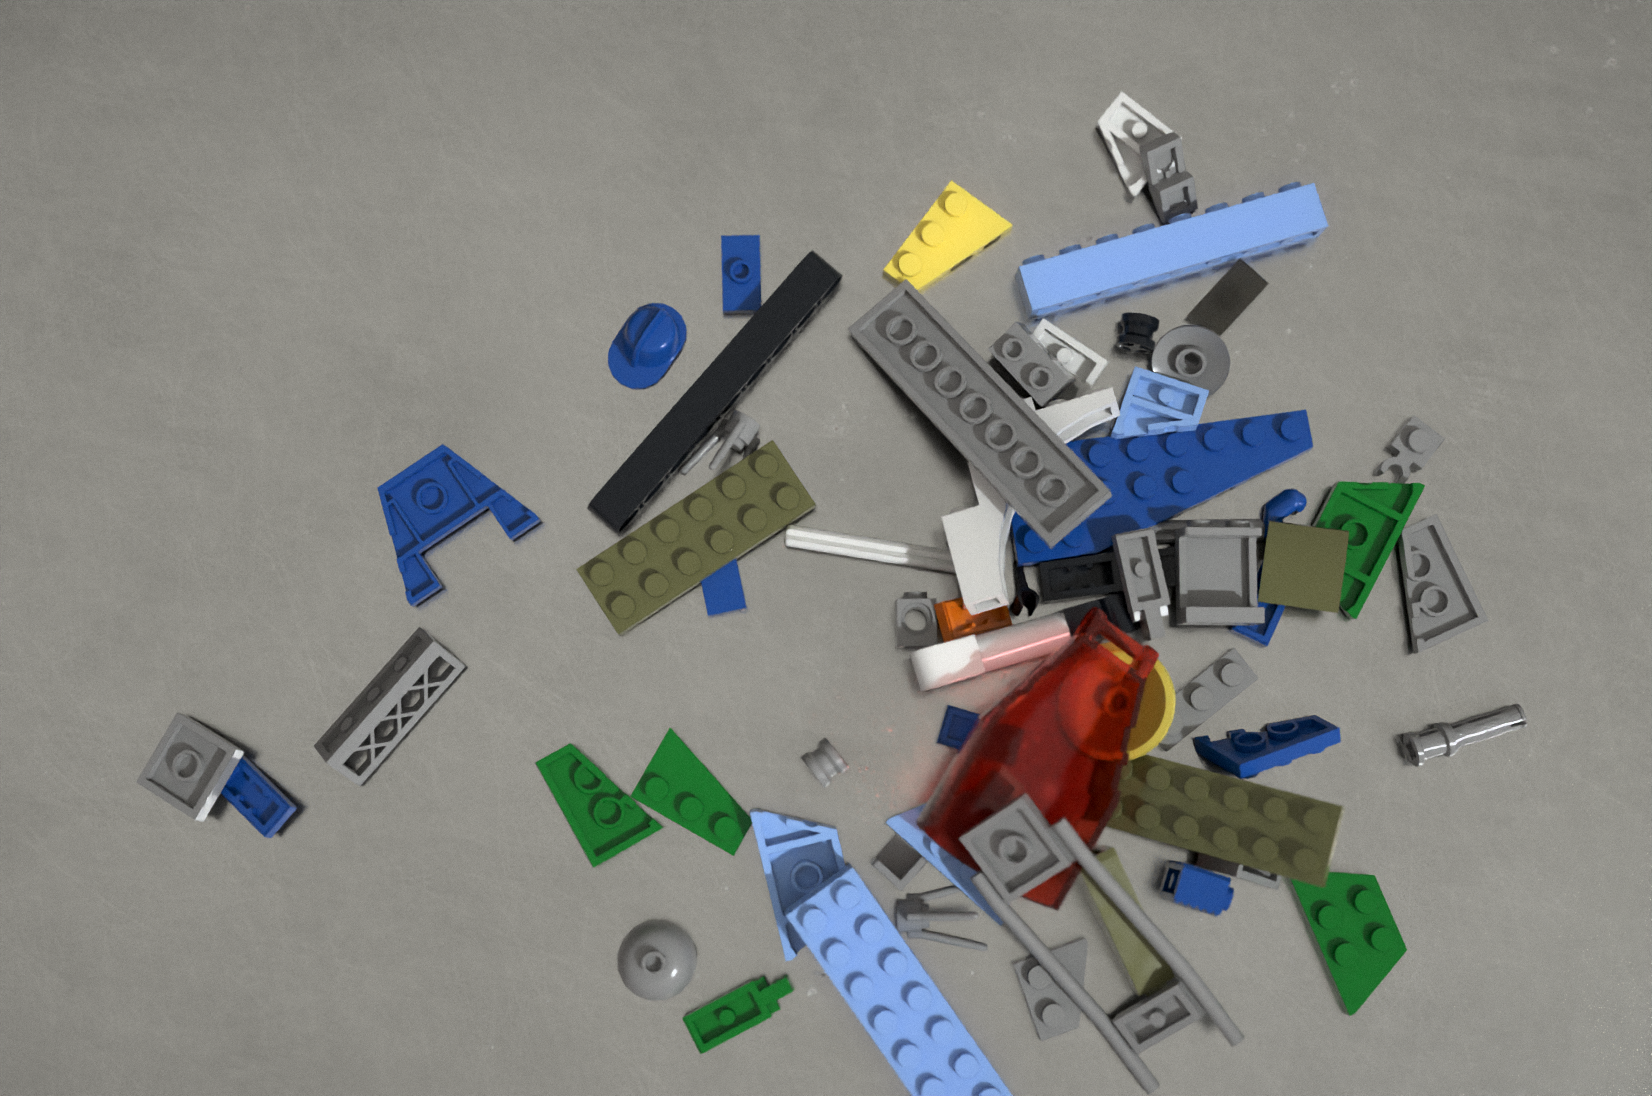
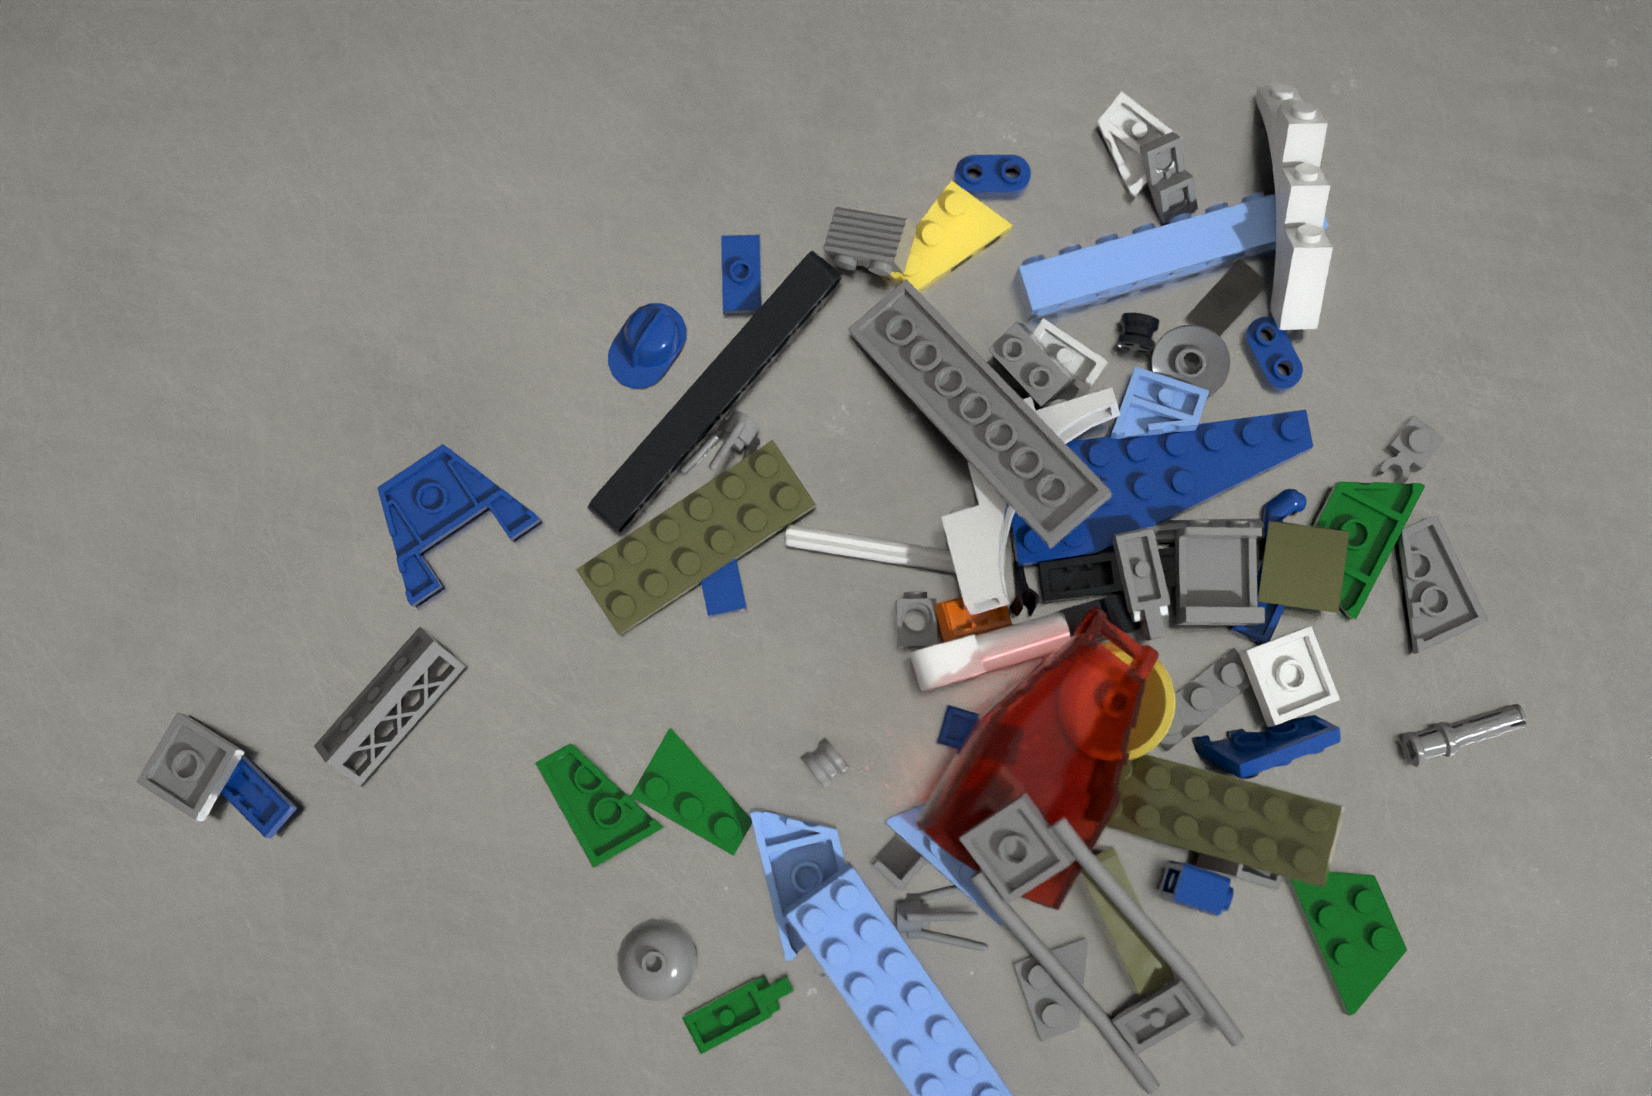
none -> light grey brick [823,207,916,276]
none -> blue plate [954,155,1031,197]
none -> white plate [1239,626,1340,727]
none -> blue plate [1243,317,1303,392]
none -> white arch [1256,83,1333,330]

